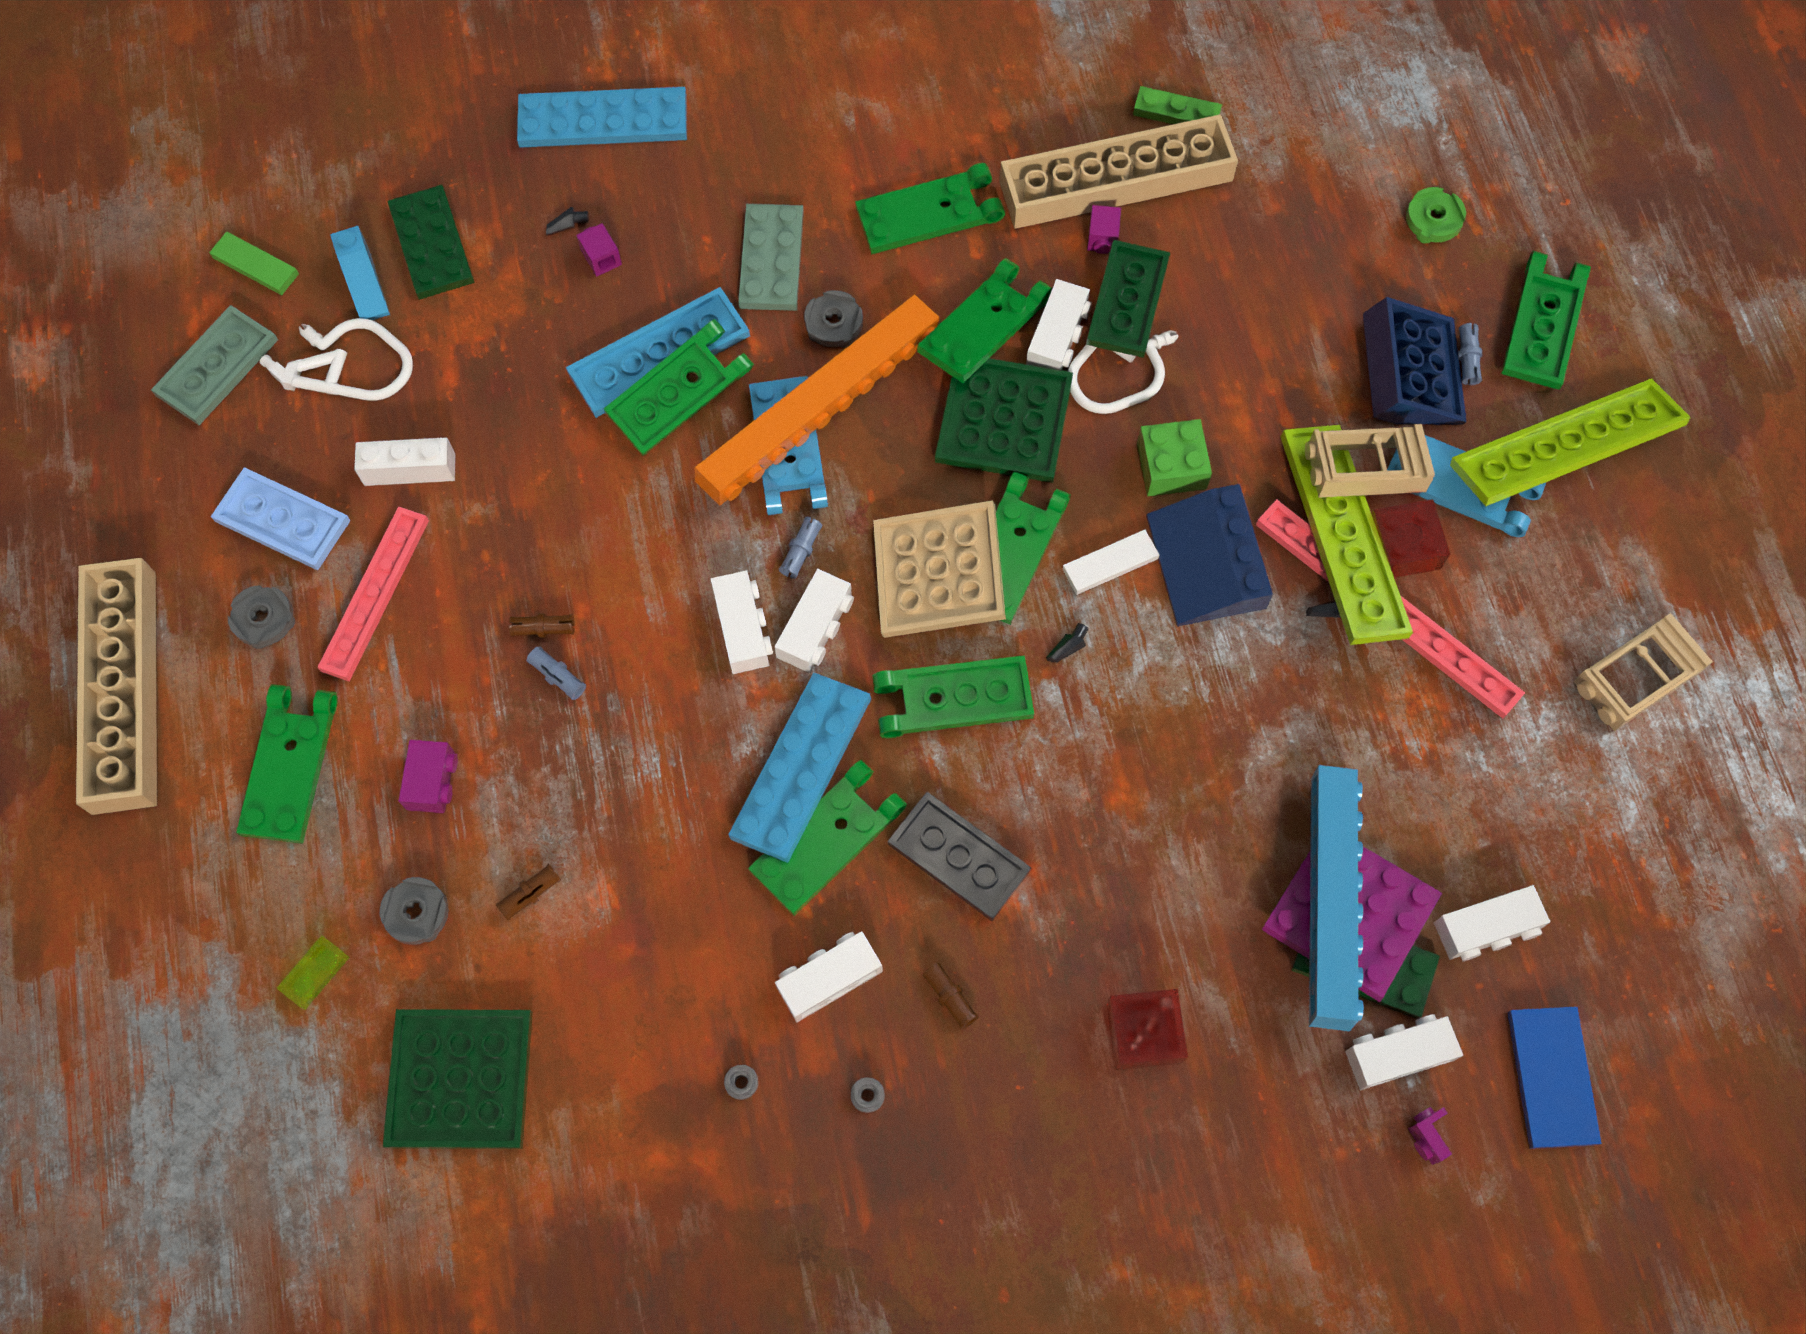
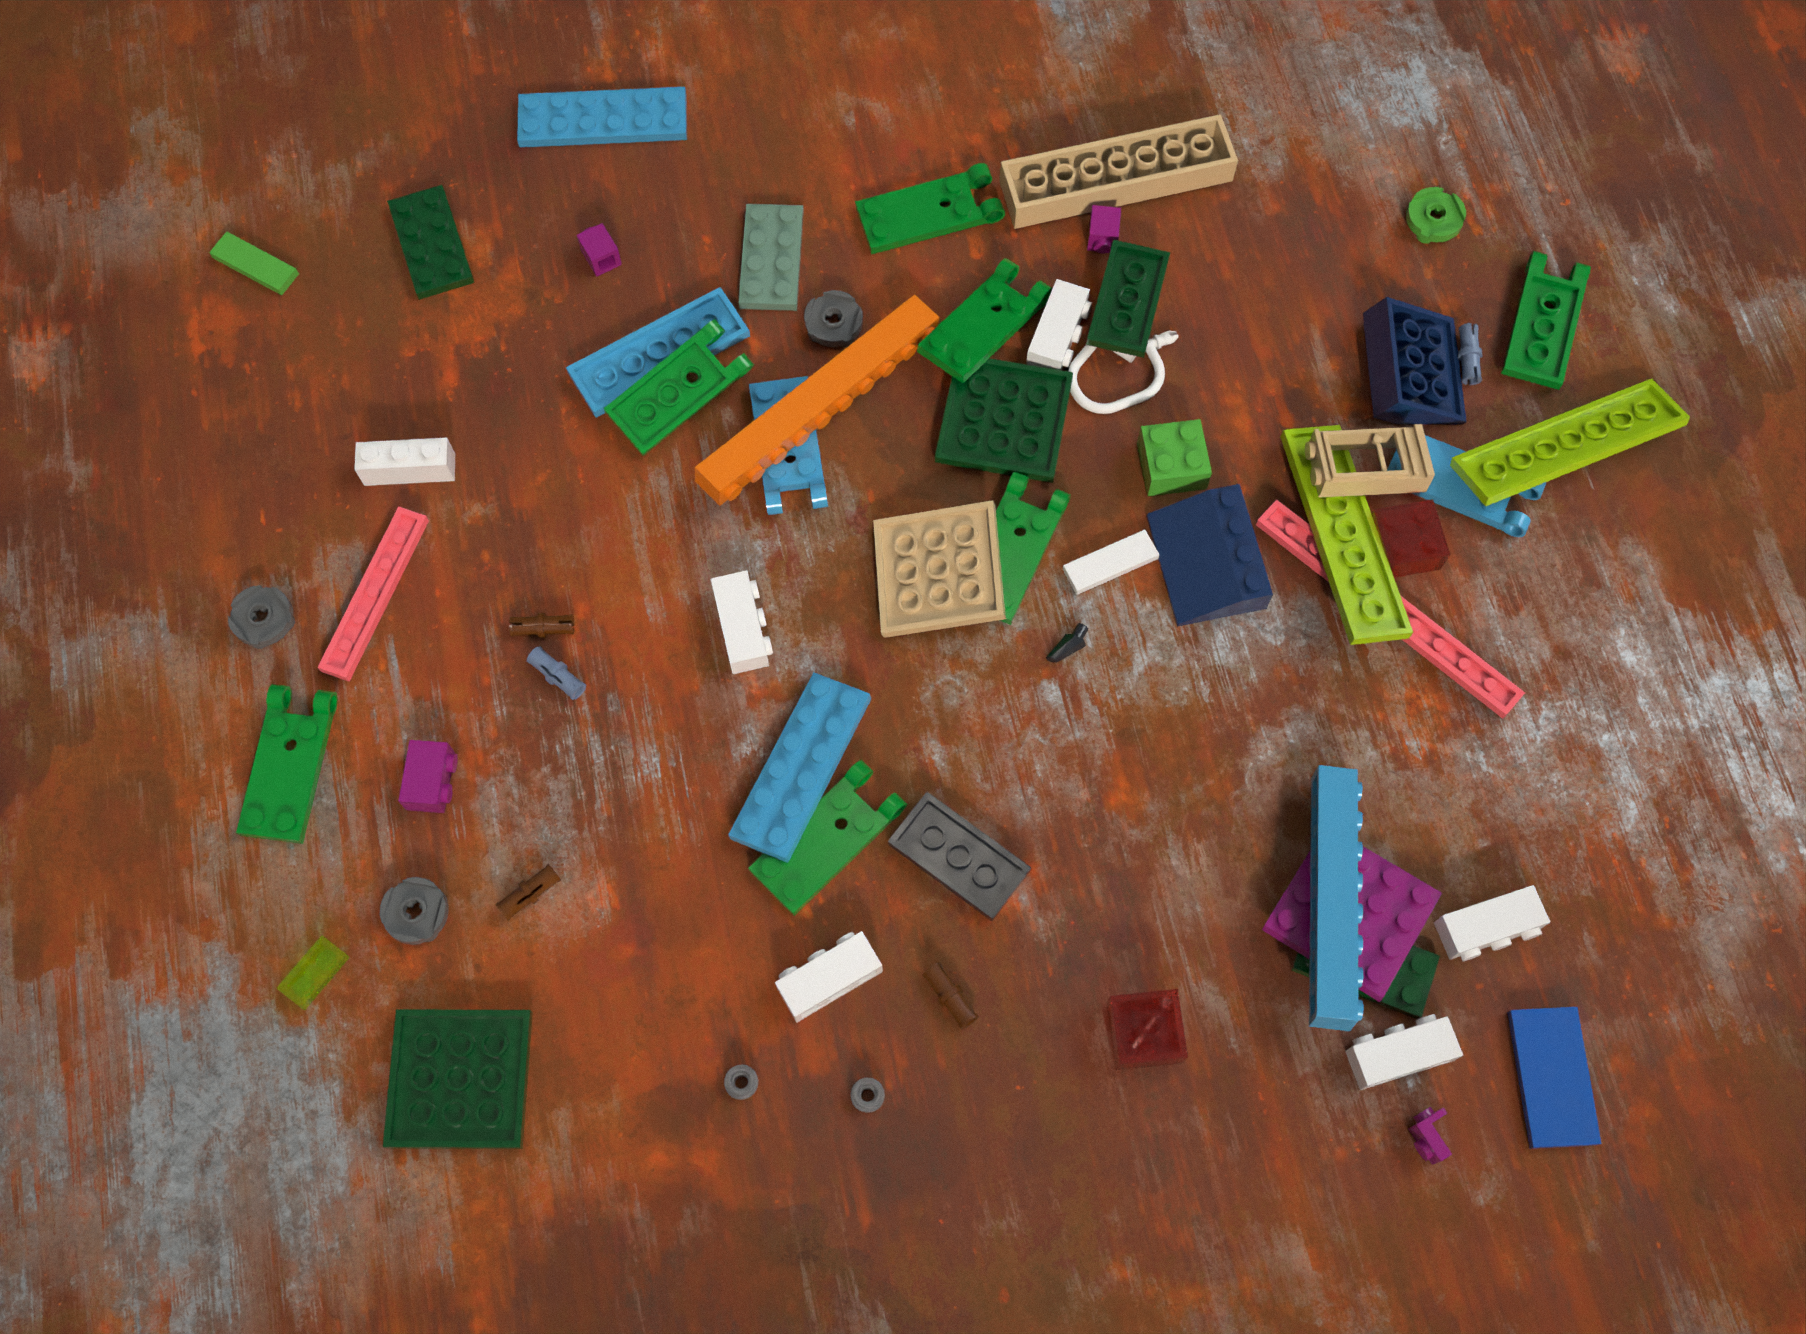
tan brick [76,558,157,815] -> none
sand green plate [151,305,278,425] -> none
light blue plate [211,467,350,570] -> none
white piece [260,318,413,401] -> none
dark azure slope [330,226,390,320] -> none
black bar [546,207,589,236] -> none
white brick [775,568,854,673] -> none
sand blue pin [779,517,822,579] -> none
green hinge [872,655,1035,738] -> none
bright green plate [1133,86,1222,124] -> none
black bar [1306,600,1341,618] -> none
tan door [1574,613,1713,731] -> none

